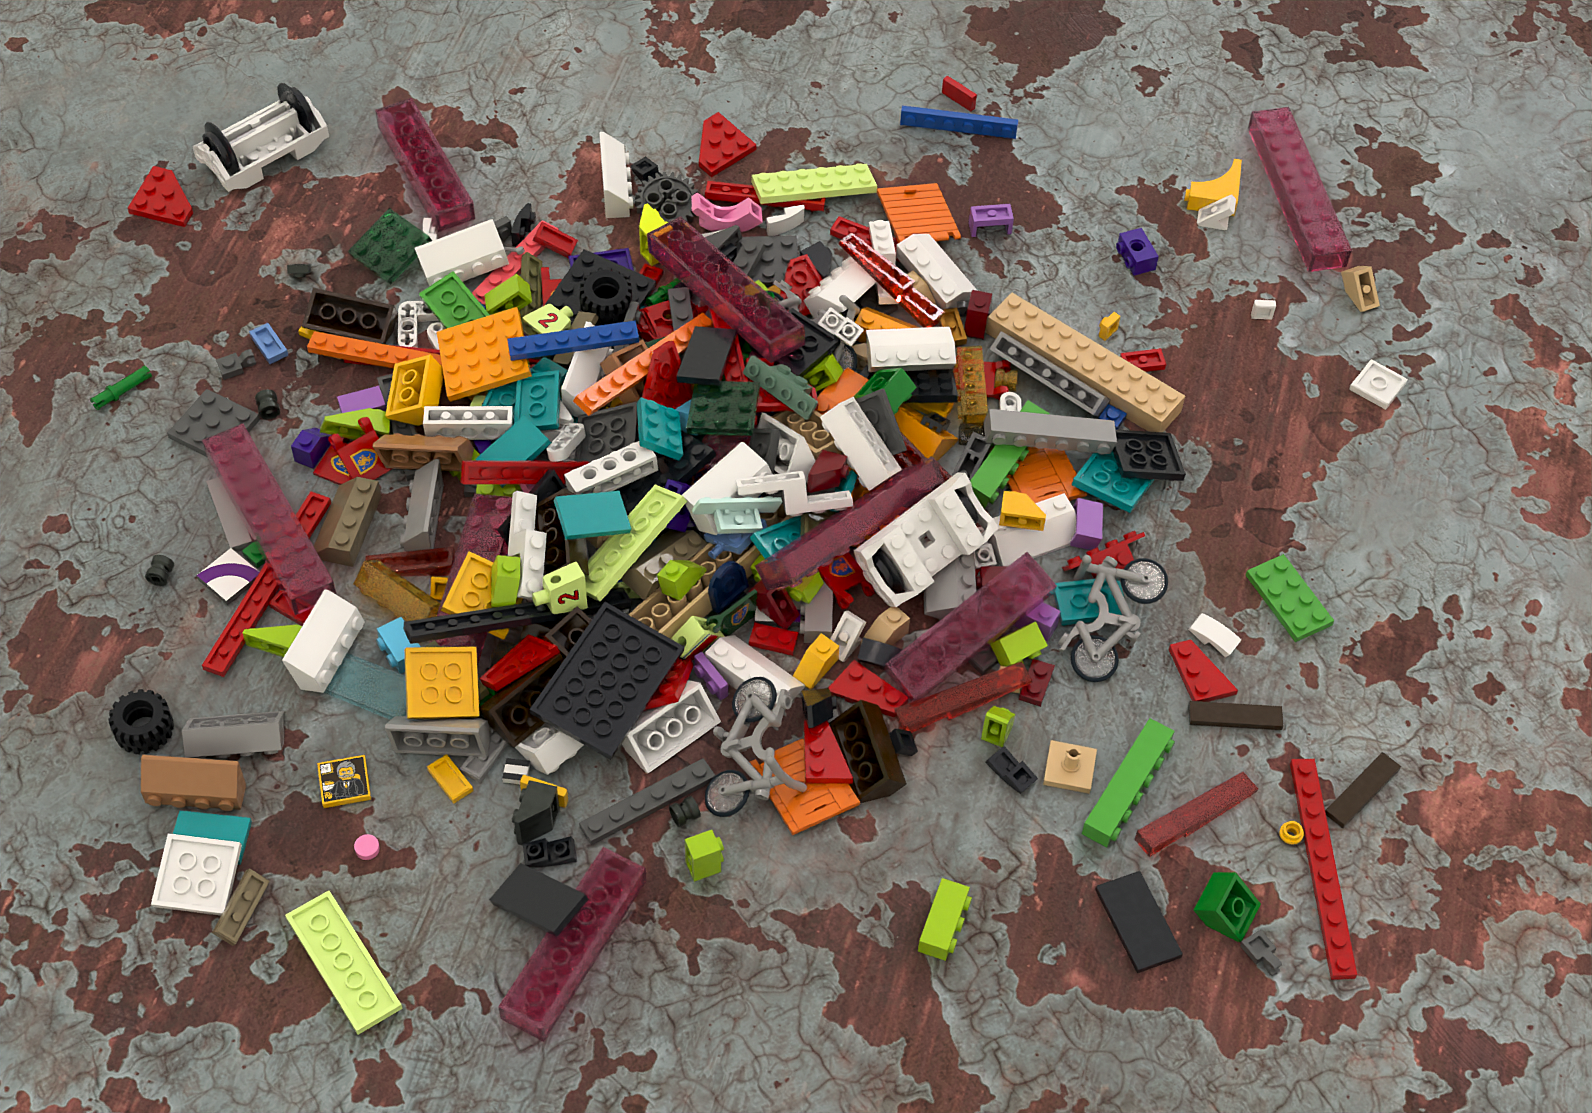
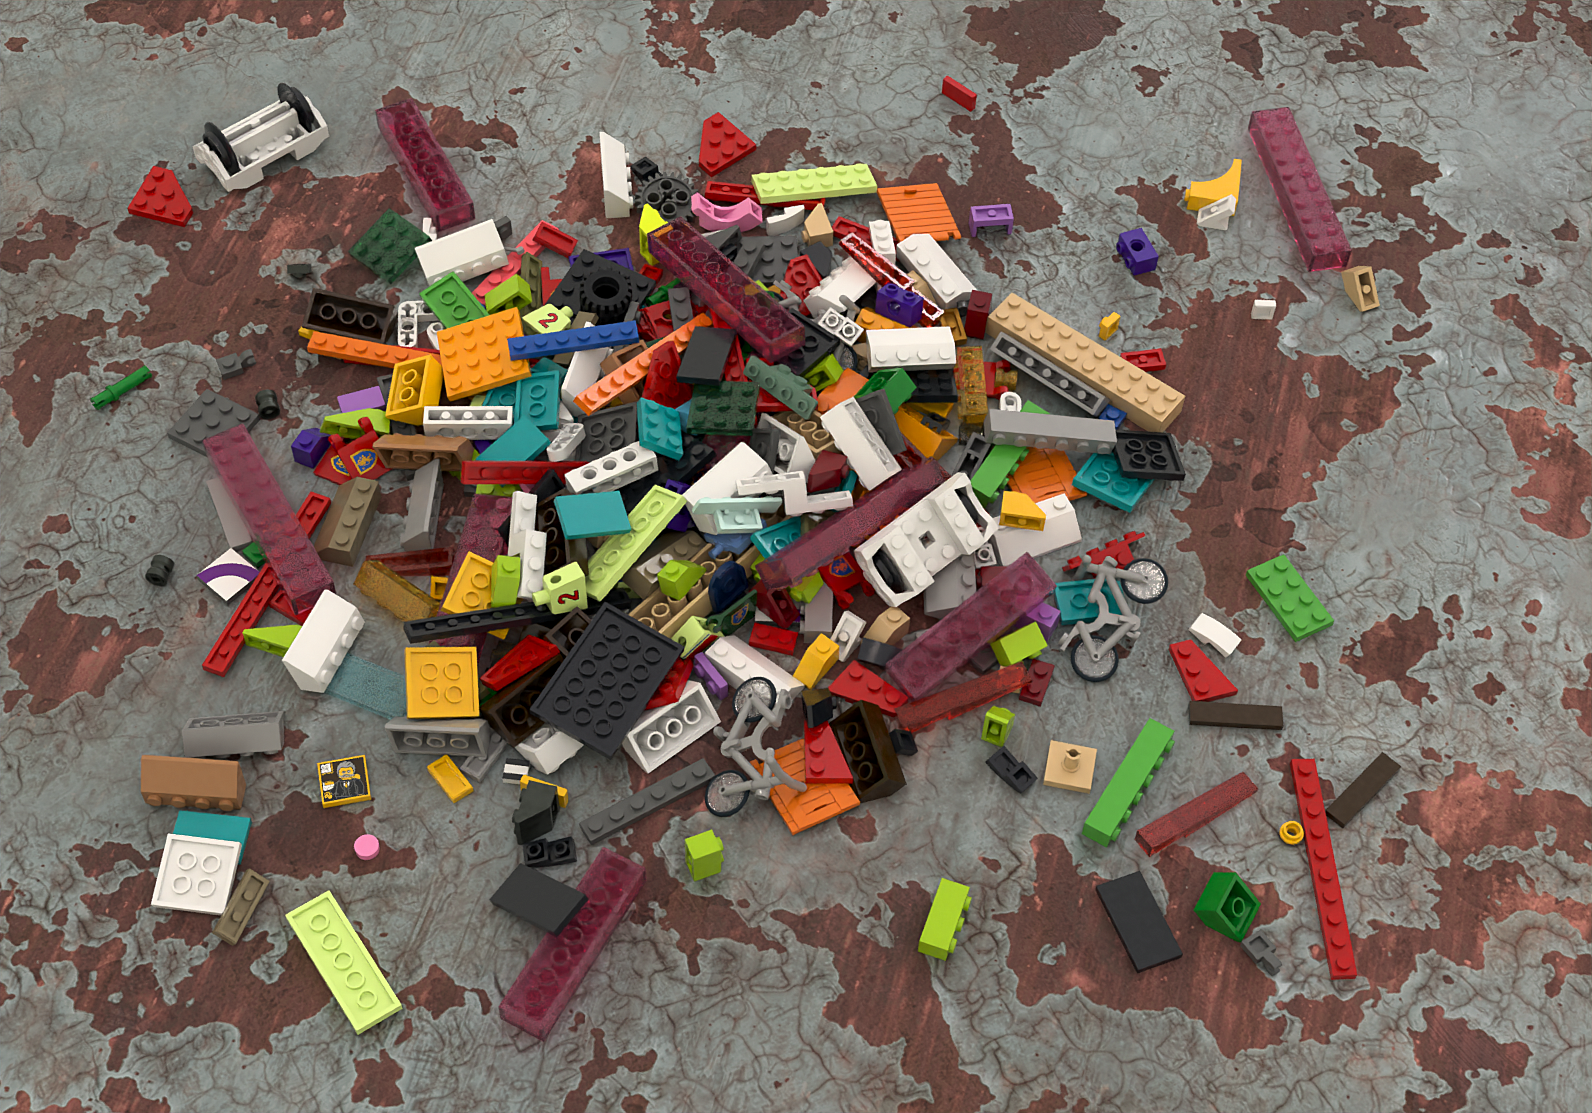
black tyre [108,689,174,755] -> none
medium blue plate [249,323,288,364] -> none
medium azure brick [376,617,420,674] -> none
black slope [511,203,536,247] -> none
pearl dark grey wheel [669,796,701,827] -> none
blue plate [900,105,1018,139] -> none
medium lavender panel [1070,498,1103,550] -> none
white tile [1349,359,1408,410] -> none
none -> tan slope [801,203,833,247]
none -> dark purple brick [875,283,924,328]

